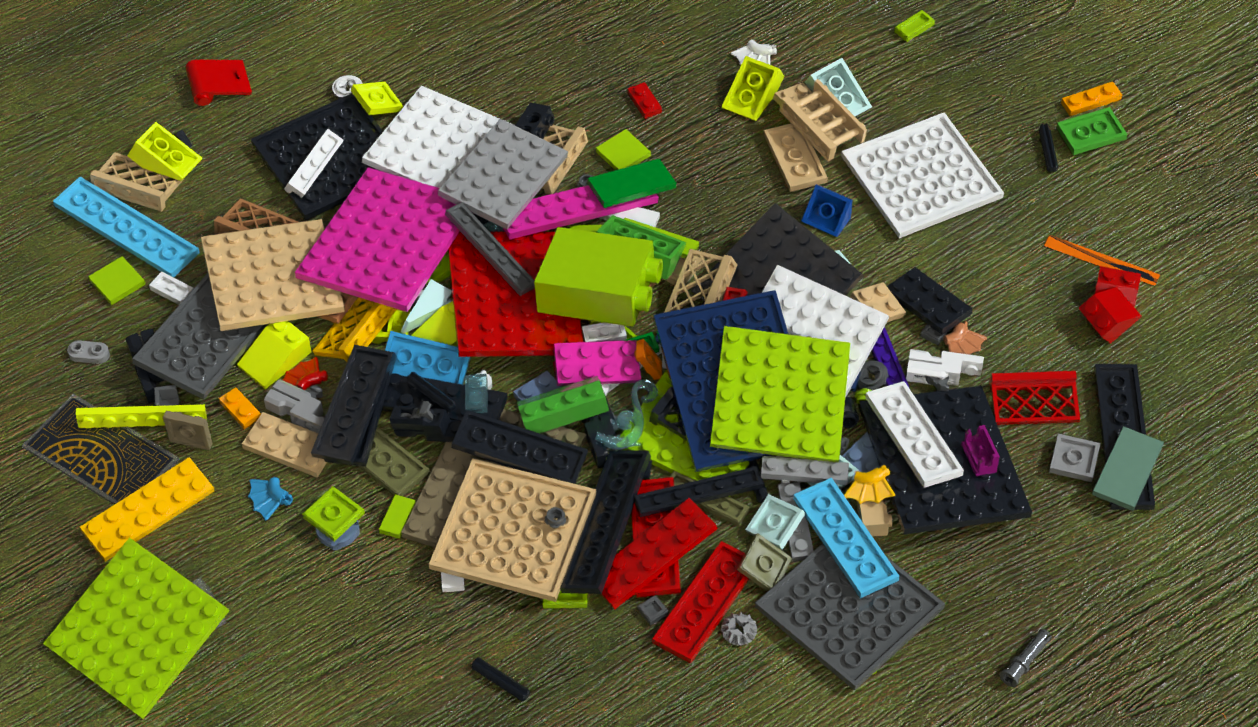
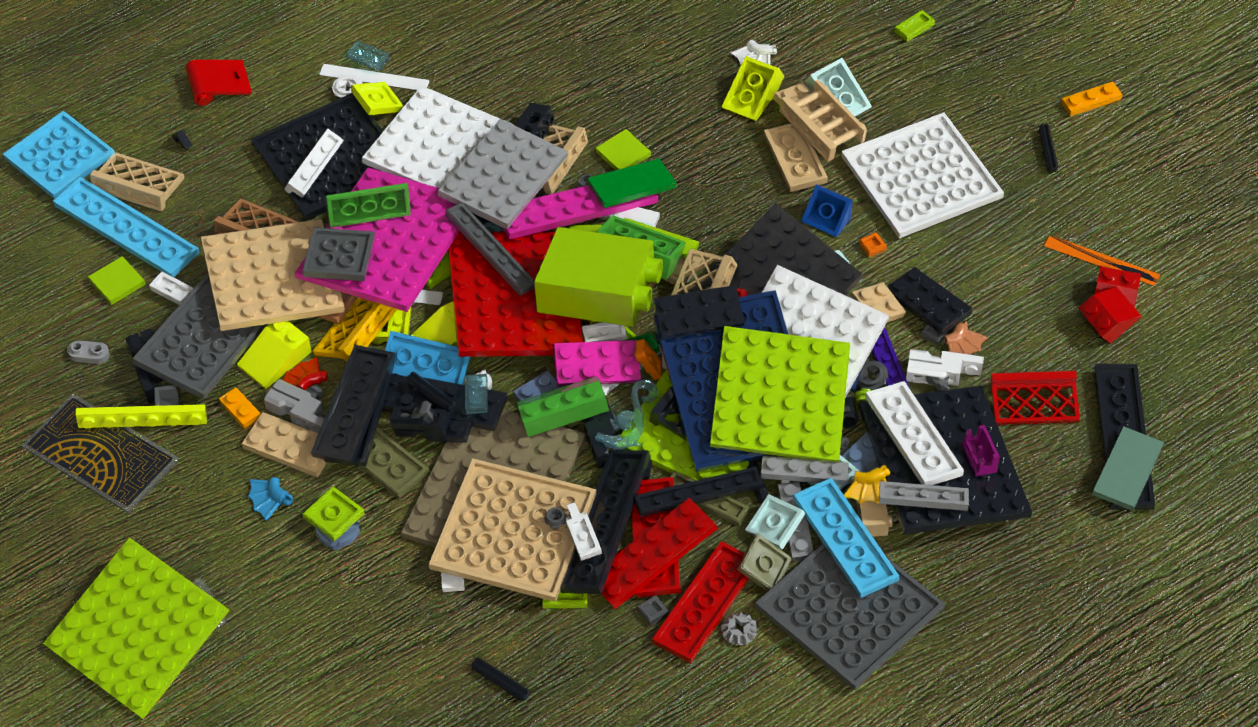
yellow plate [80,457,214,562] -> none
neon yellow slope [127,122,203,181] -> none
dark tan plate [163,411,213,450] -> none
lime tile [379,494,416,539] -> none
light aqua slope [400,279,452,334] -> none
black plate [451,409,588,484] -> none
red plate [627,82,662,119] -> none
dark grey pin [1000,629,1052,687] -> none
light grey plate [1049,434,1100,482] -> none
bright green plate [1056,107,1127,155] -> none
none -> medium azure plate [3,111,115,199]
none -> dark grey plate [303,227,375,281]
none -> white sticker [320,64,429,90]
none -> bright green slope [325,183,411,228]
none -> clear light blue plate [347,41,390,71]
none -> white hinge [566,503,602,561]
none -> black plate [653,285,745,340]
none -> orange tile [859,232,887,258]
none -> light grey plate [879,481,969,511]

